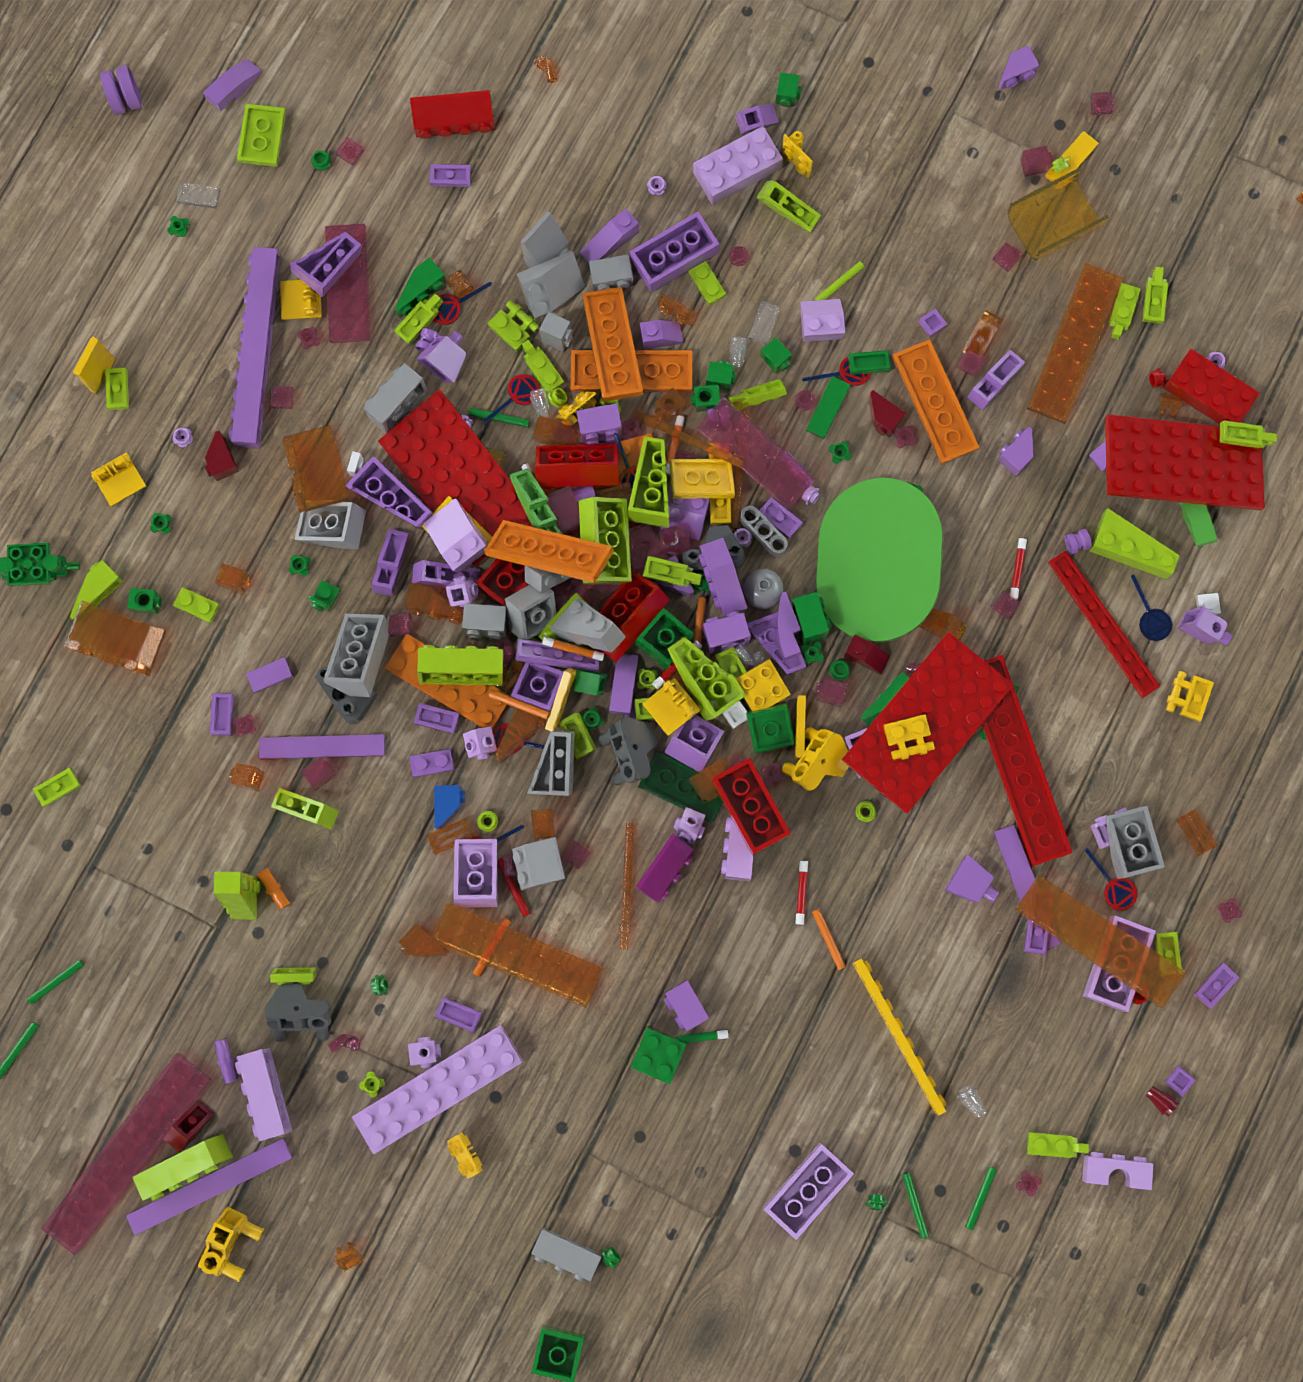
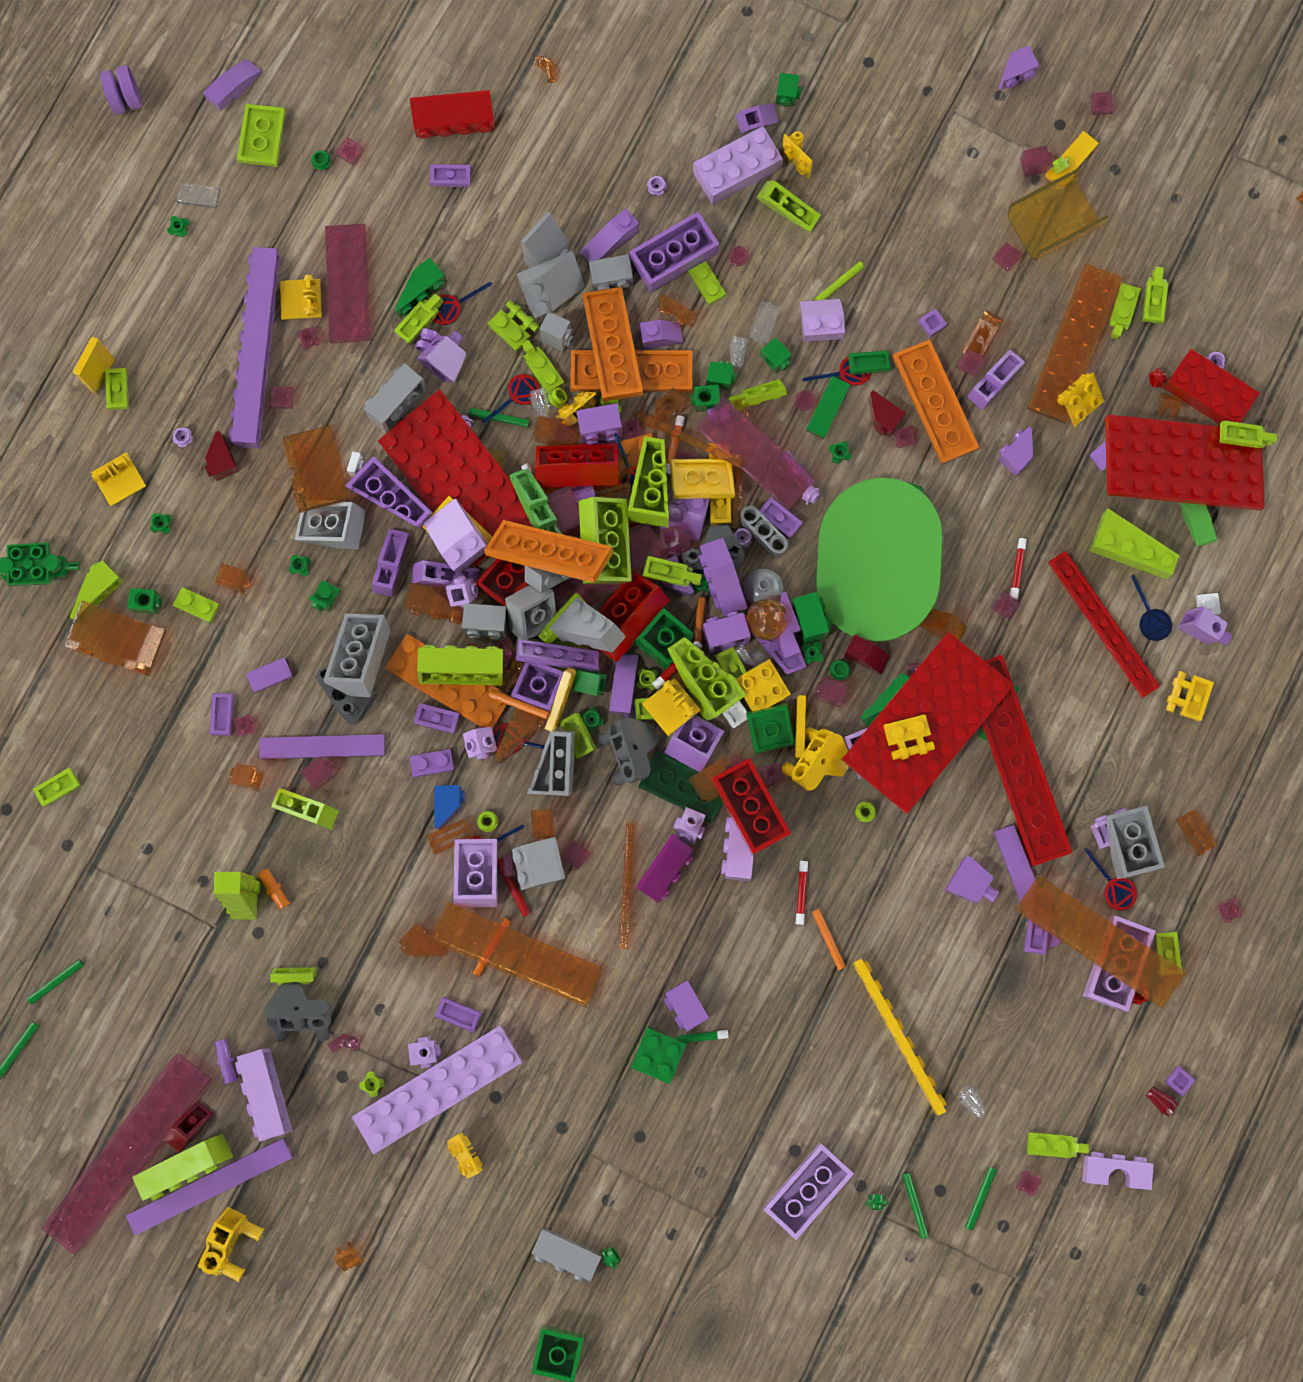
medium lavender wedge [290,232,361,297] -> none
green plate [371,974,389,996] -> none
clear pink plate [388,612,412,637] -> none
clear orange wheel [446,270,473,299] -> none
orange bar [542,637,604,661] -> none
medium lavender wheel [1064,529,1092,555] -> none
medium lavender plate [1194,963,1239,1009] -> none
none -> clear orange cylinder [746,599,787,641]
none -> yellow hinge [1057,372,1104,427]

